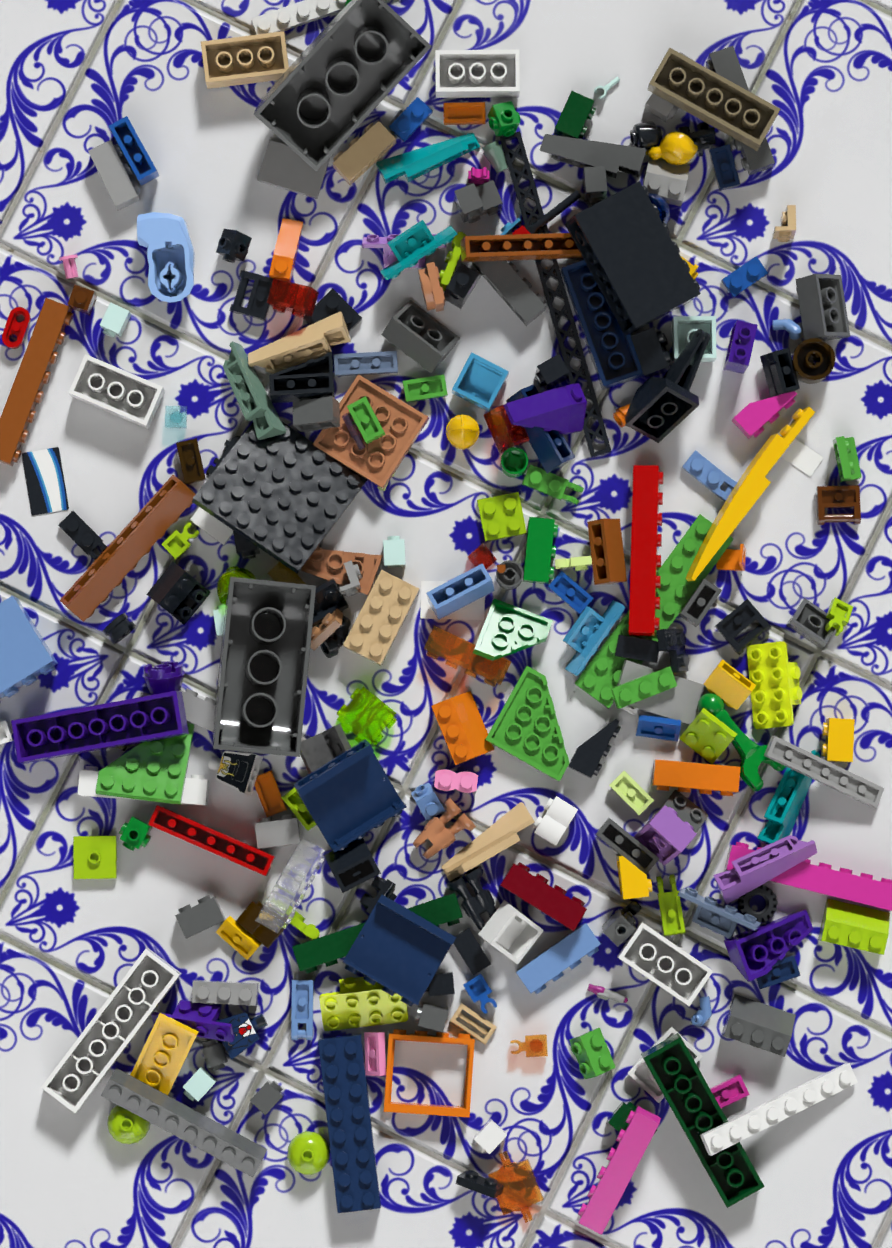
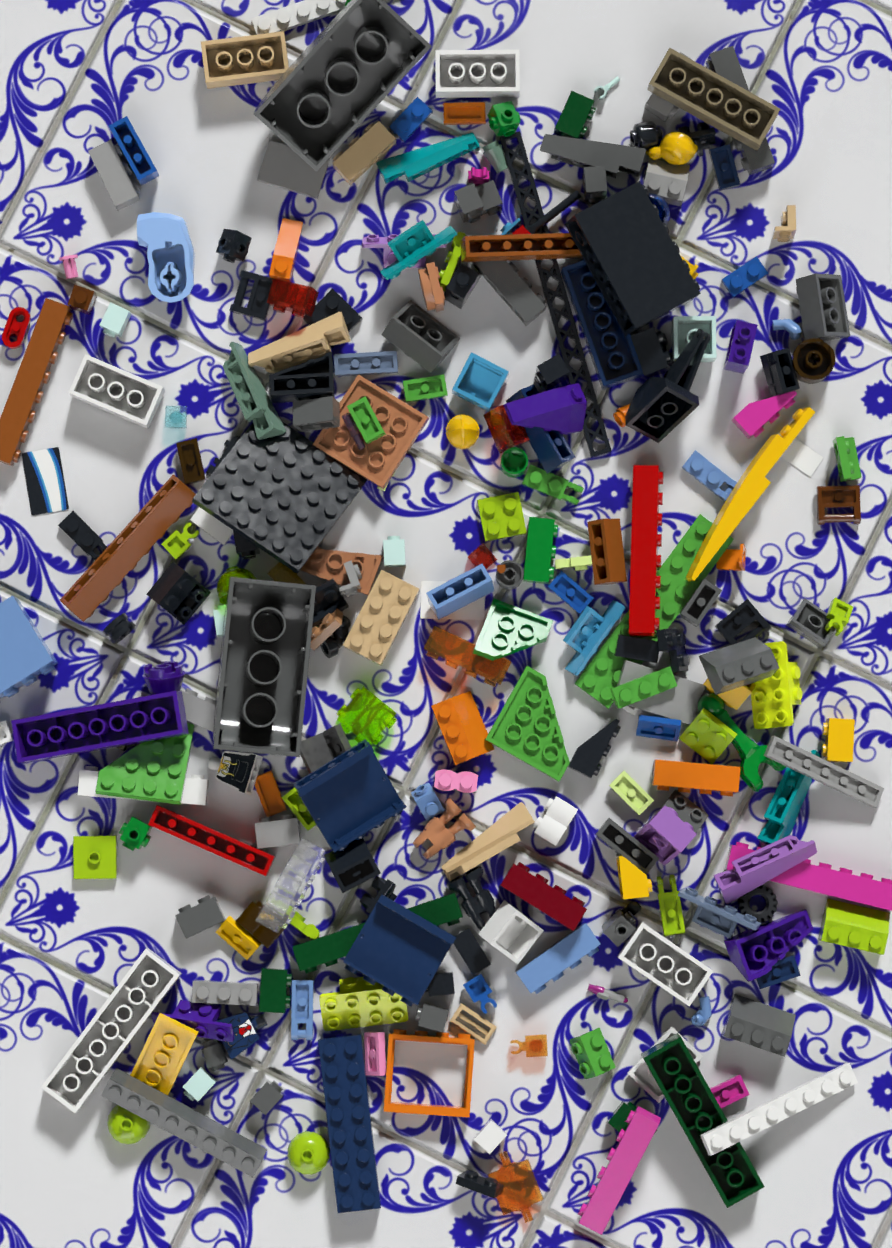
none -> dark green brick [259,968,292,1013]
none -> dark grey slope [699,637,779,695]

